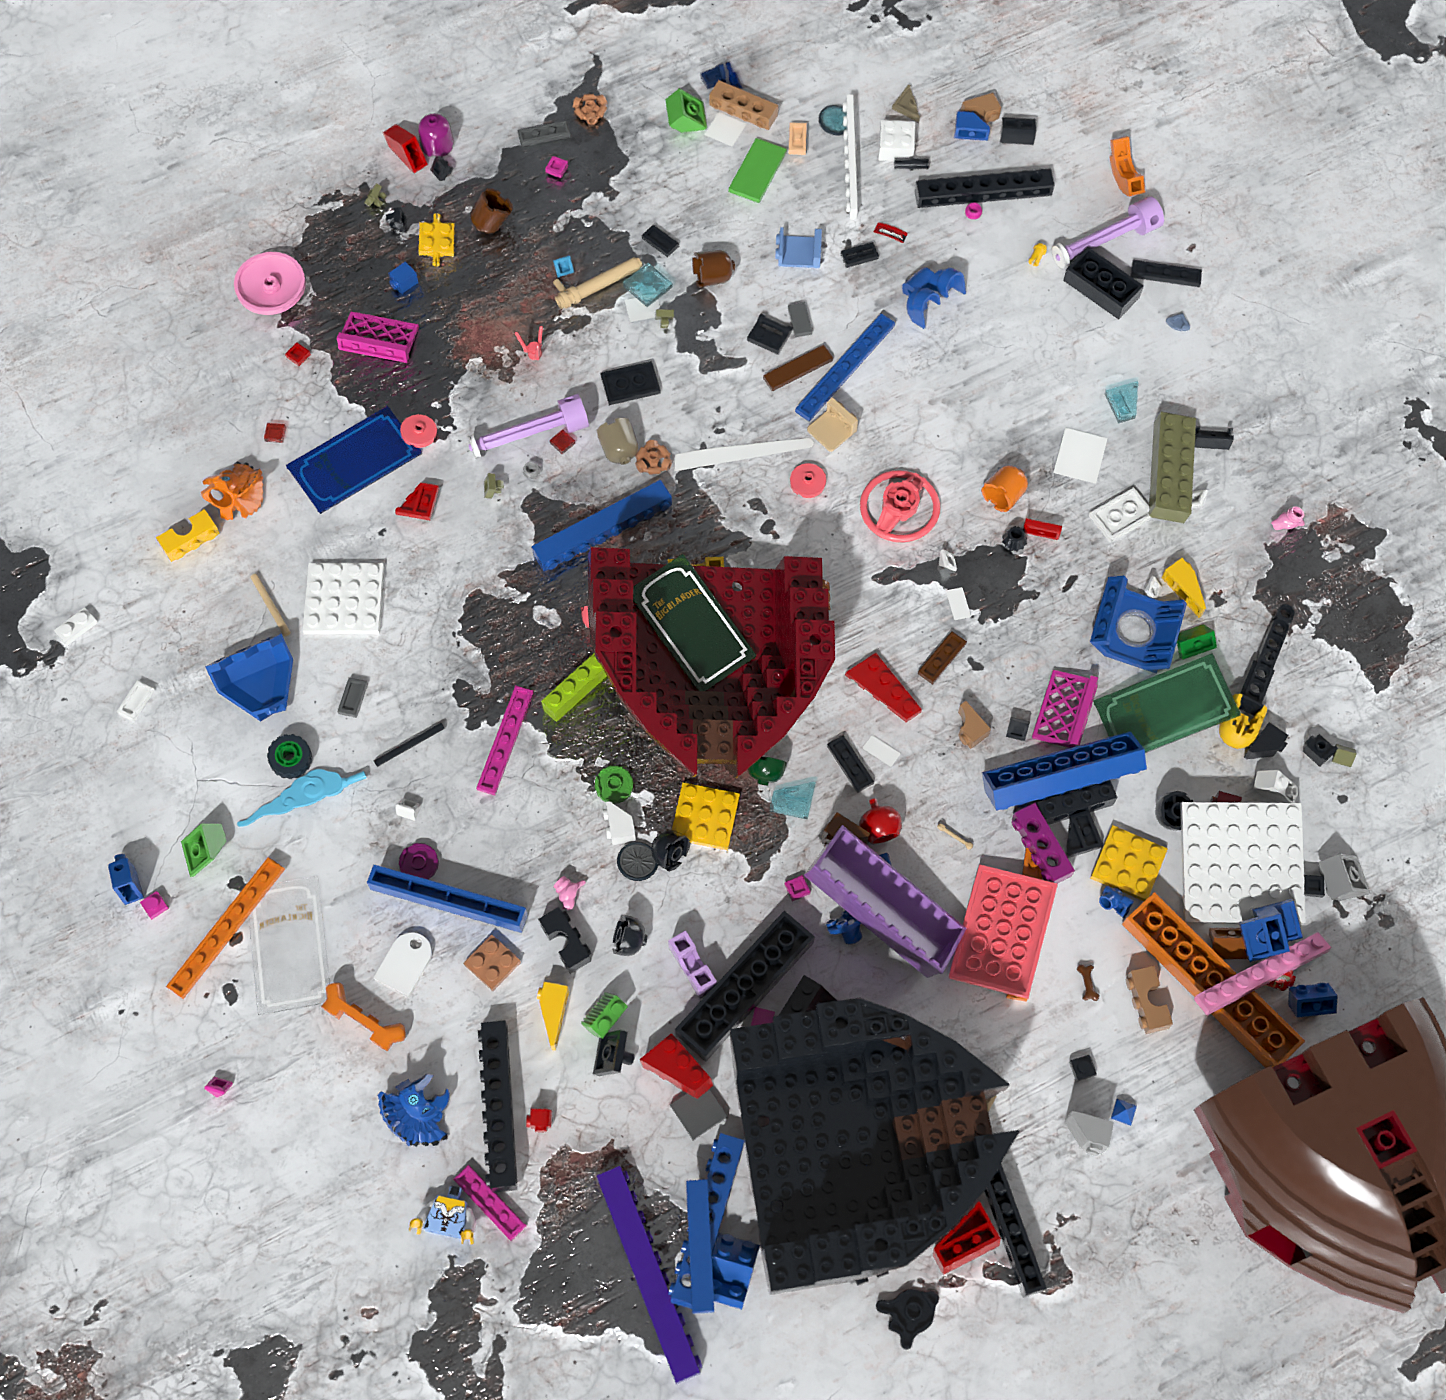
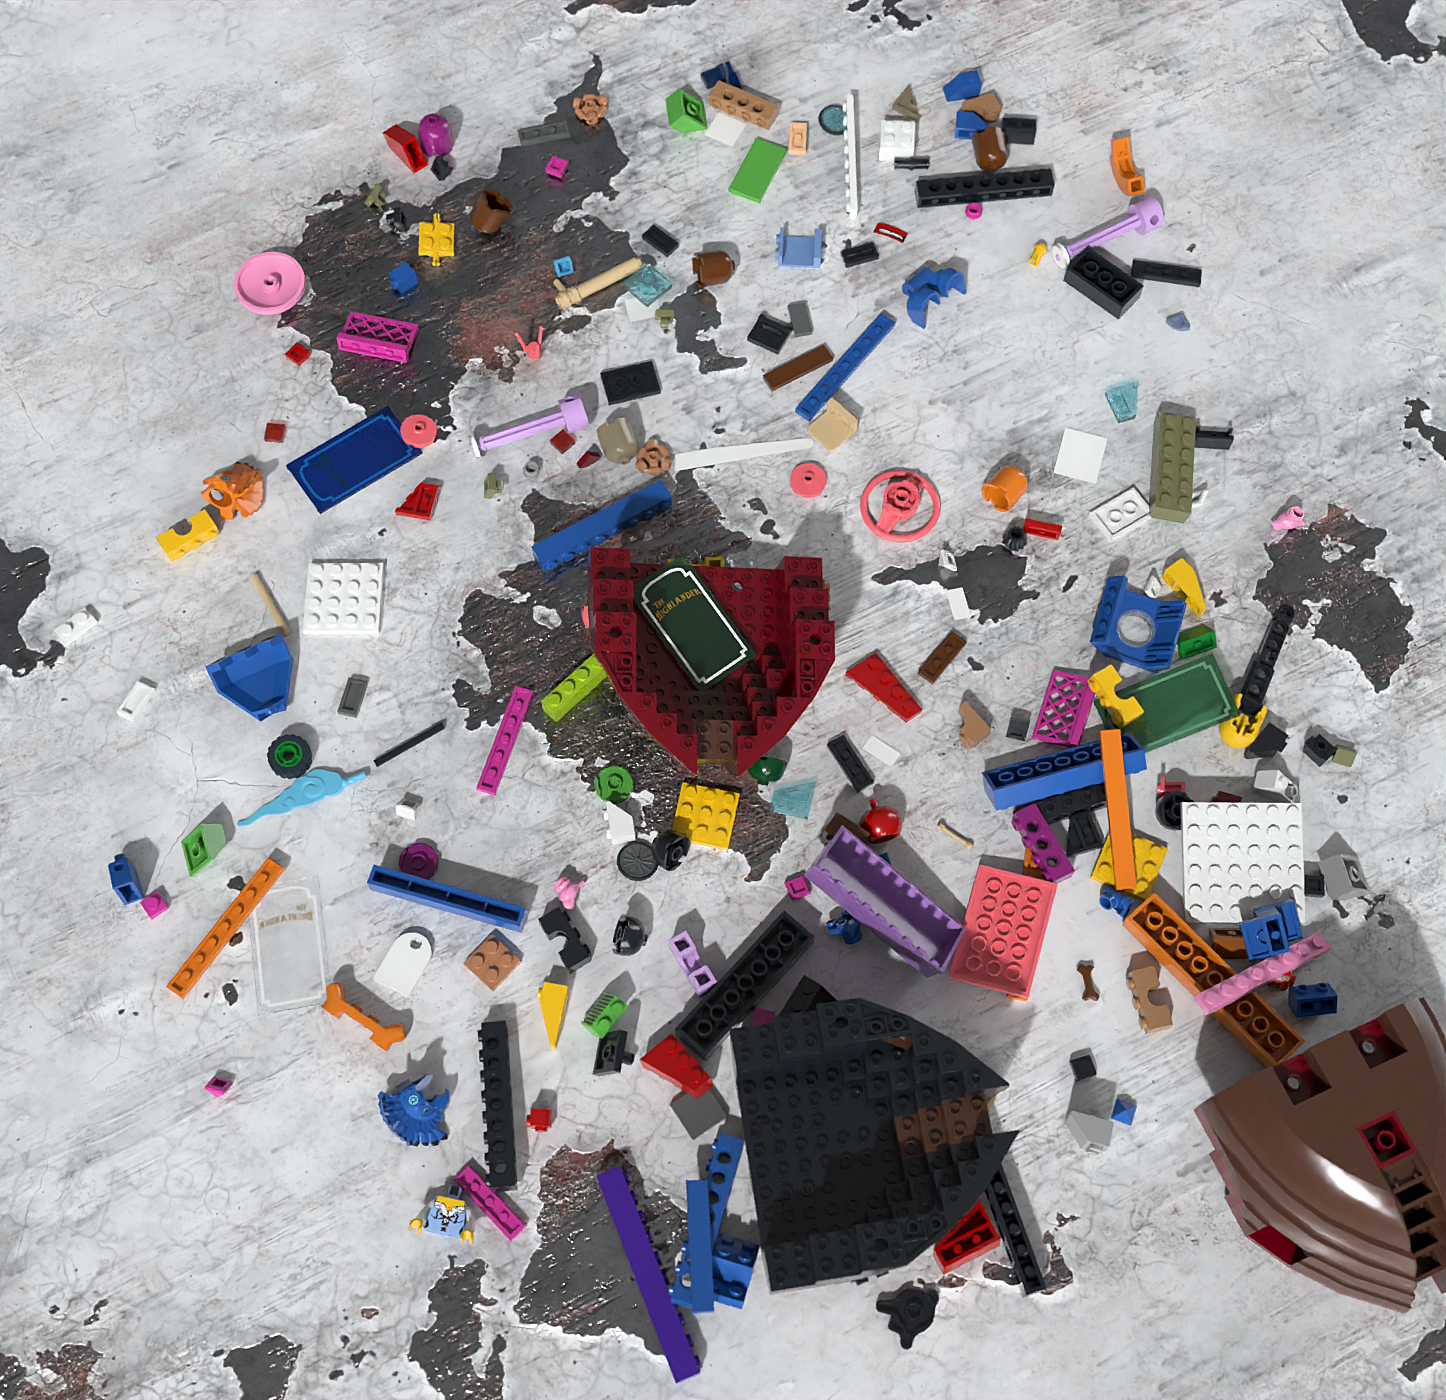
none -> dark red tile [576,451,601,468]
none -> blue slope [943,70,981,102]
none -> reddish brown cylinder [972,127,1008,172]
none -> yellow arch [1087,664,1144,729]
none -> orange tile [1099,729,1137,890]
none -> coral bracket [1157,776,1186,797]

